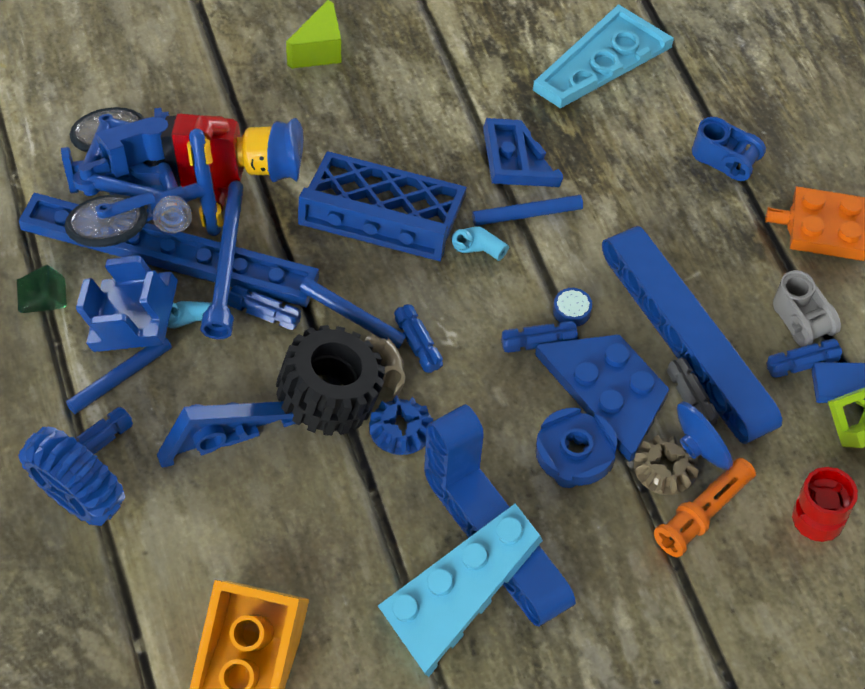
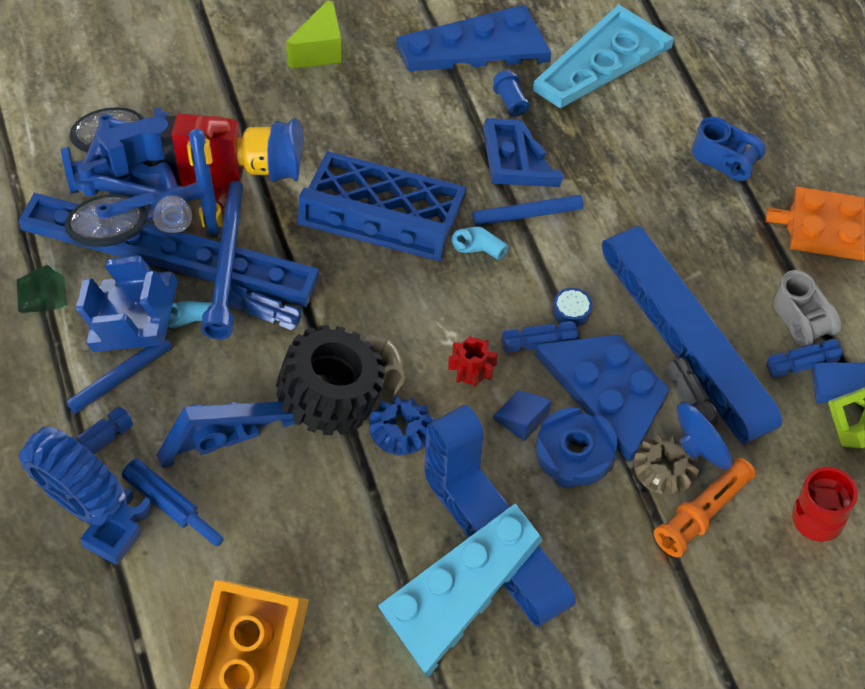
blue bar [299,277,407,349] -> none
blue axle [394,304,443,373] -> none
none -> blue plate [80,488,152,566]
none -> blue axle [122,458,224,546]
none -> blue wing [396,5,551,71]
none -> red gear [448,336,498,387]
none -> blue pin [493,70,530,117]
none -> blue slope [493,390,551,441]

